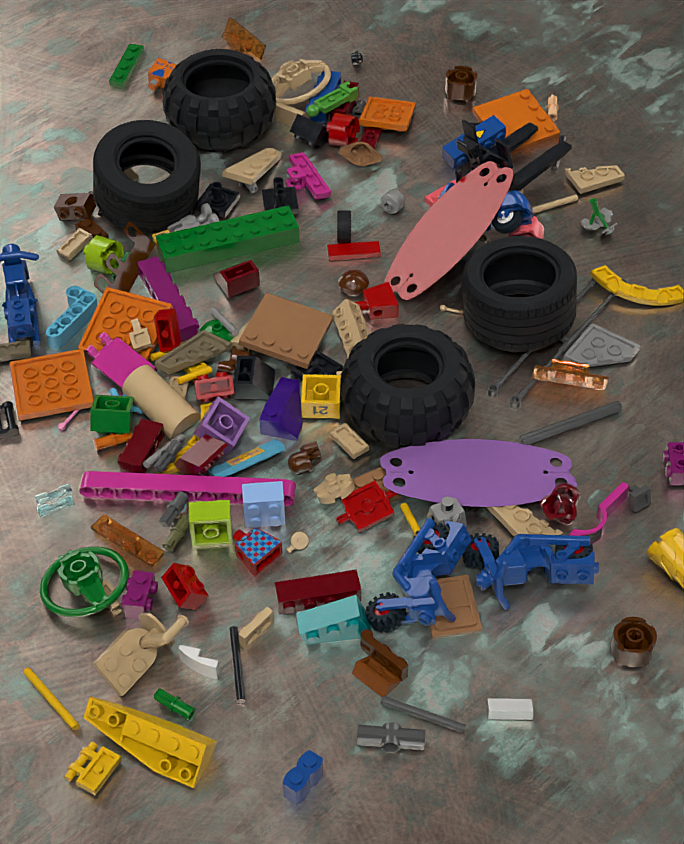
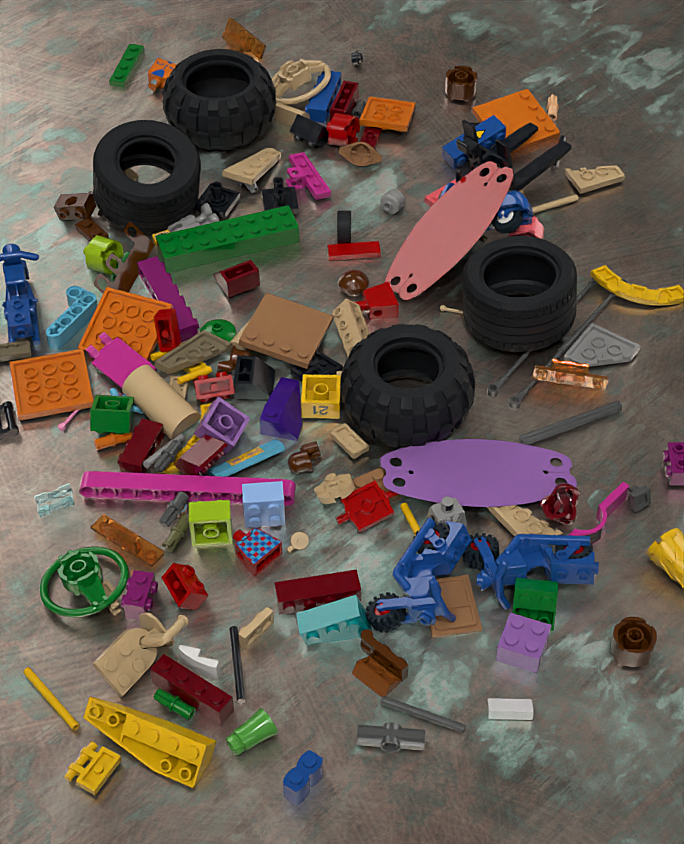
tan plate [56,228,93,261] -> none
tan plate [129,318,153,352] -> none
light grey bar [210,307,239,336] -> none
bright green plate [306,81,358,118] -> none
light grey plant [581,198,617,235] -> none
none -> dark red brick [150,654,234,726]
none -> bright green plant [225,708,278,756]
none -> medium lavender brick [496,613,551,673]
none -> green slope [512,577,558,631]

